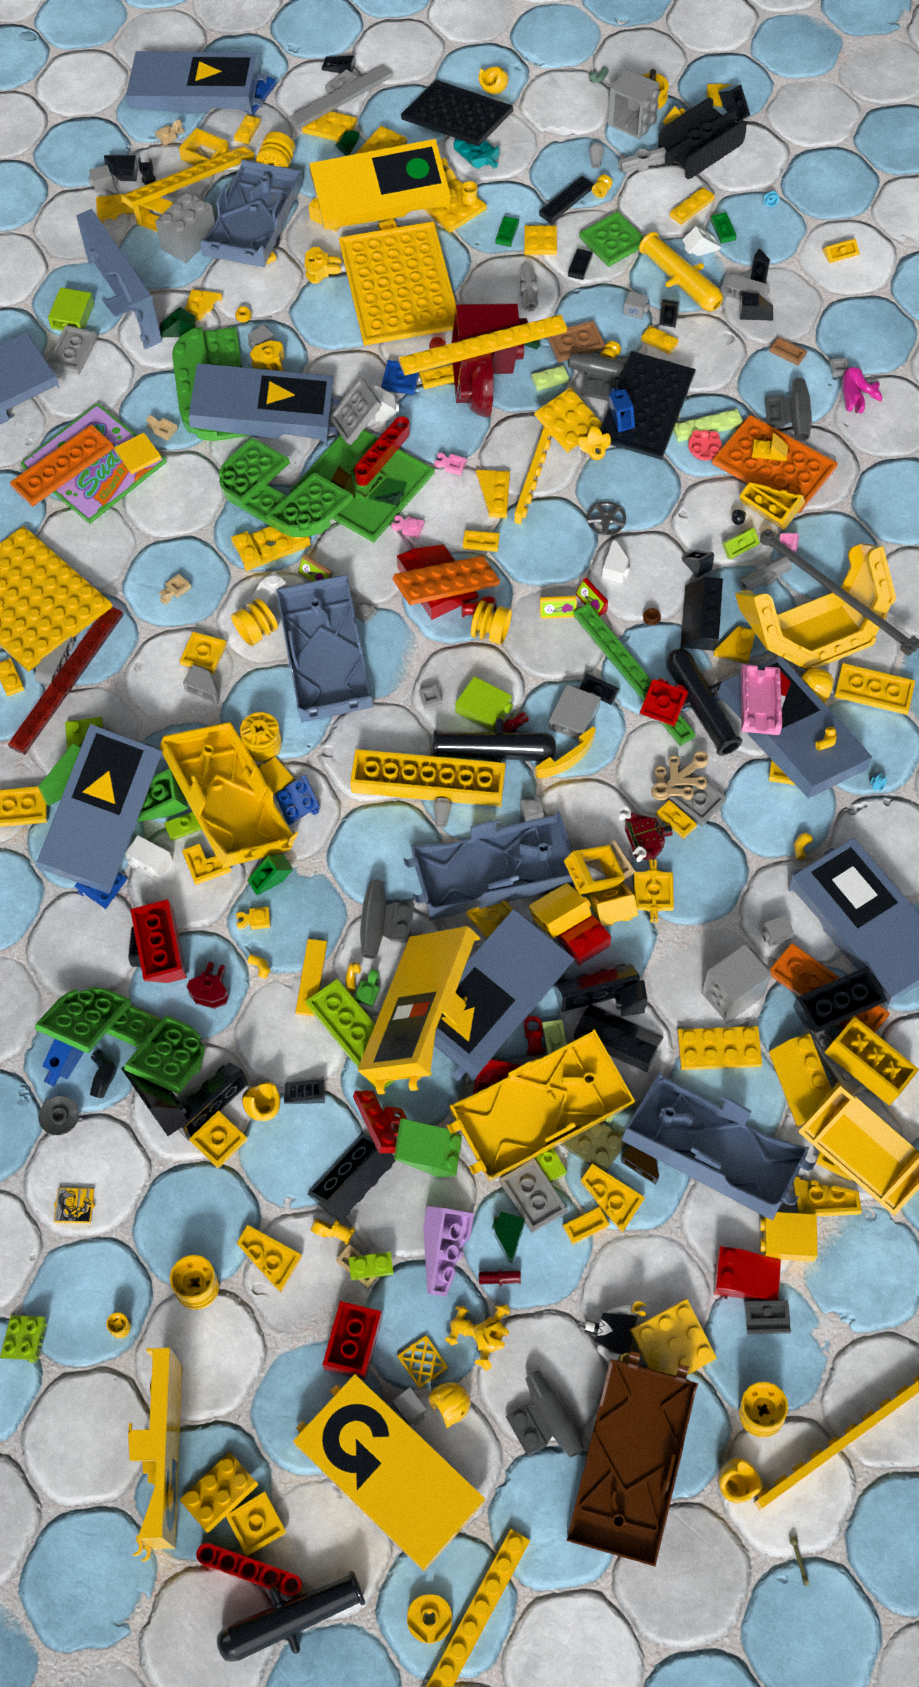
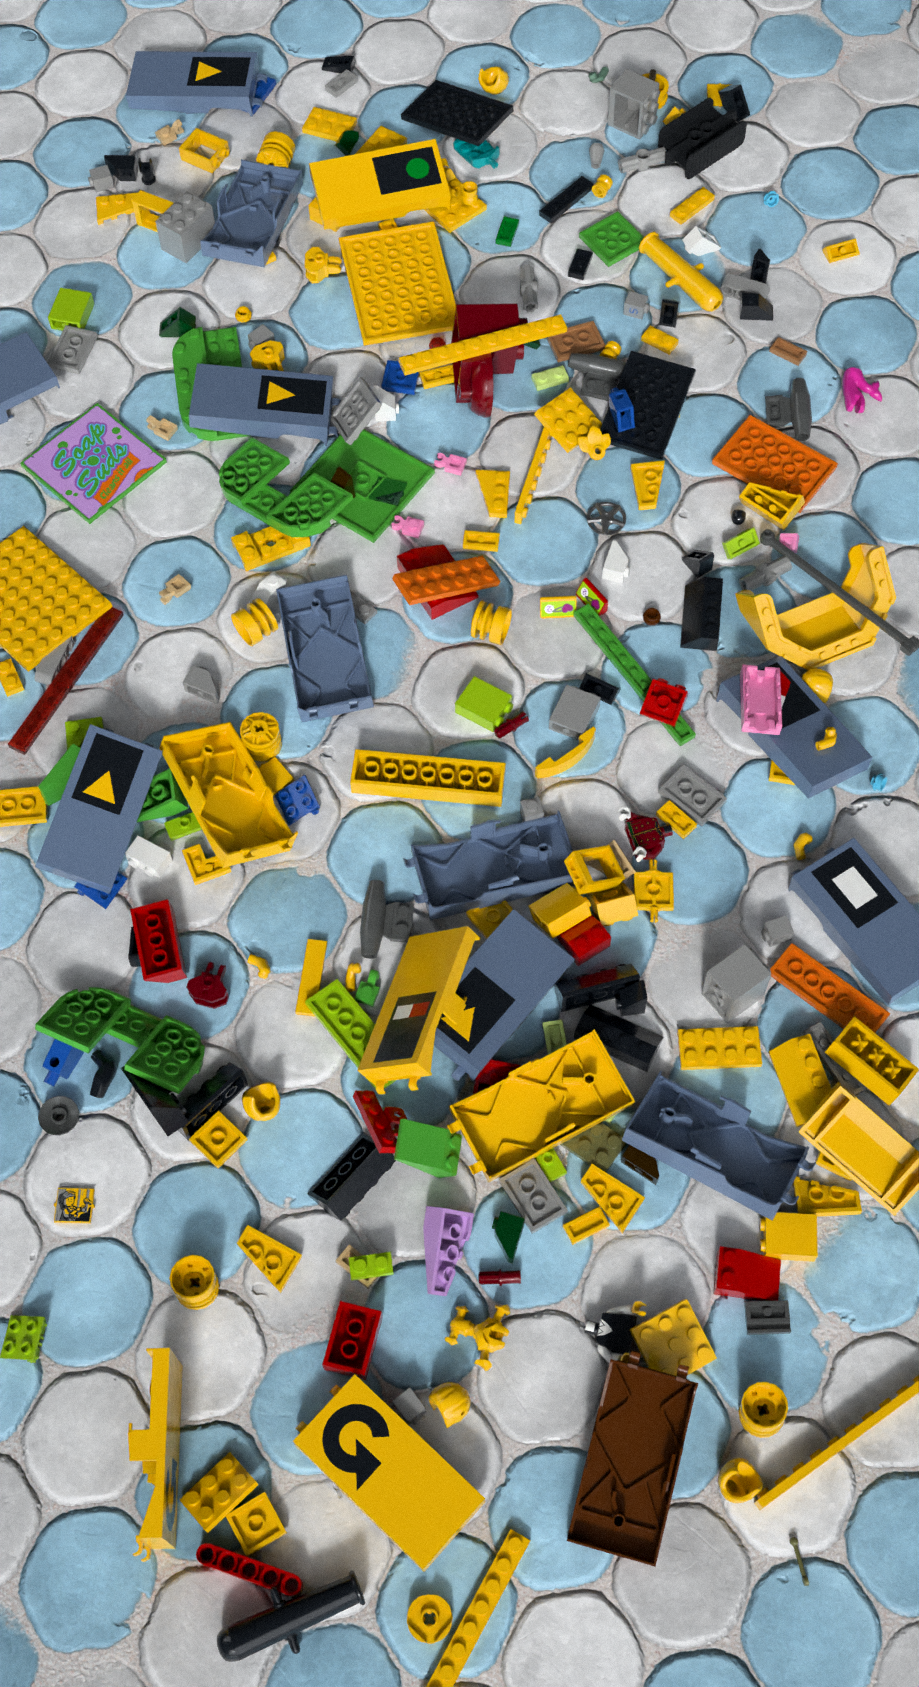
orange plate [10,424,114,507] -> none
sand blue piece [76,209,162,350] -> none
yellow wheel [106,1312,131,1338] -> none
yellow tile [114,433,161,475] -> none
yellow plate [122,145,254,208] -> none
yellow plate [179,632,227,674] -> none
yellow wing [185,289,223,321] -> none
yellow plate [234,115,261,145] -> none
yellow plate [236,907,271,930] -> none
green slope [247,855,293,895] -> none
black slope [284,1080,325,1104] -> none
light grey tile [289,65,392,129] -> none
slope [298,554,332,582] -> none
yellow connector [310,1218,355,1245] -> none
red beam [354,416,410,486] -> none
yellow window [397,1335,448,1389] -> none
light grey plate [419,685,442,709] -> none
black piece [433,718,556,763] -> none
light grey cone [433,798,452,827] -> none
red connector [461,596,497,617] -> none
dark grey plate [505,1370,585,1458] -> none
yellow plate [524,225,557,255] -> none
red connector [524,1016,545,1056] -> none
tan plant [651,751,709,800] -> none
black piece [665,648,743,756] -> none
yellowish green plate [673,409,743,442] -> none
coral dish [688,430,722,461] -> none
green plate [710,212,737,244] -> none
yellow wing [714,626,755,664] -> none
yellow slope [752,433,788,461] -> none
black slope [793,966,888,1034] -> none
light grey plate [829,358,849,377] -> none
yellow plate [834,663,915,715] -> none
none -> yellow wing [630,460,665,510]

